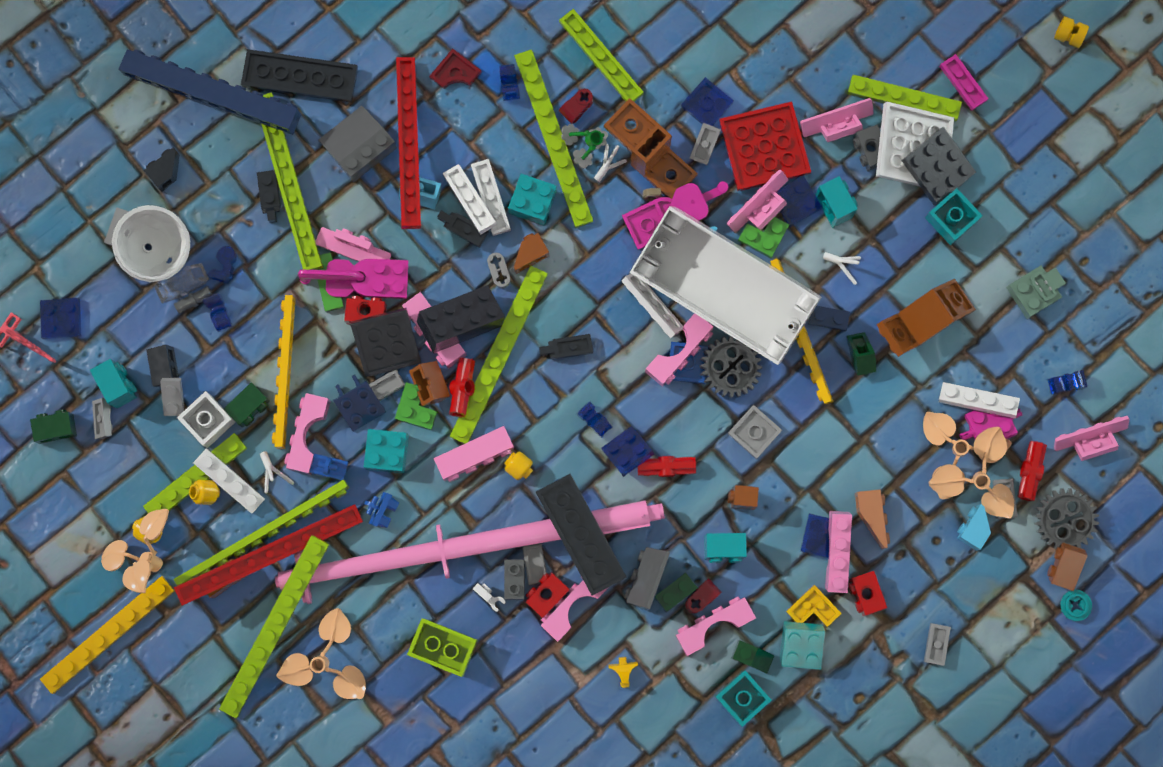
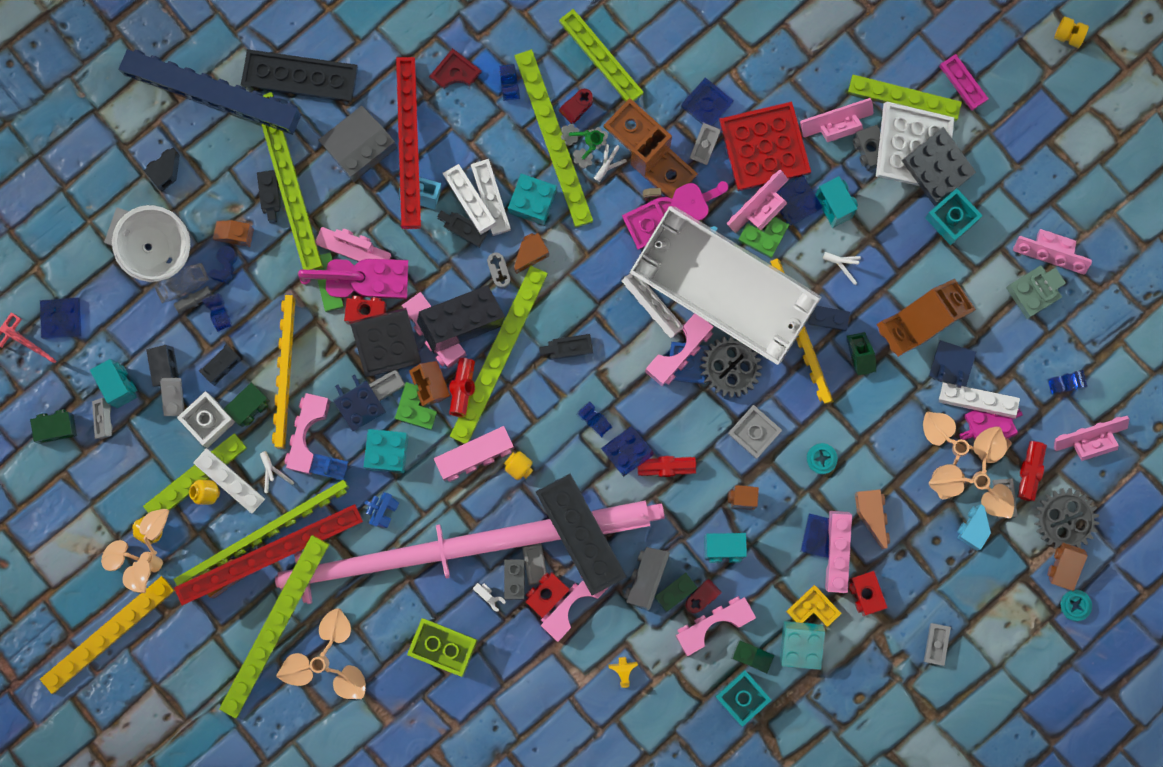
none -> black hinge [199,344,242,386]
none -> dark orange slope [213,220,254,247]
none -> teal gear [807,443,838,474]
none -> dark blue plate [928,340,976,388]
none -> bright pink bracket [1013,229,1092,275]

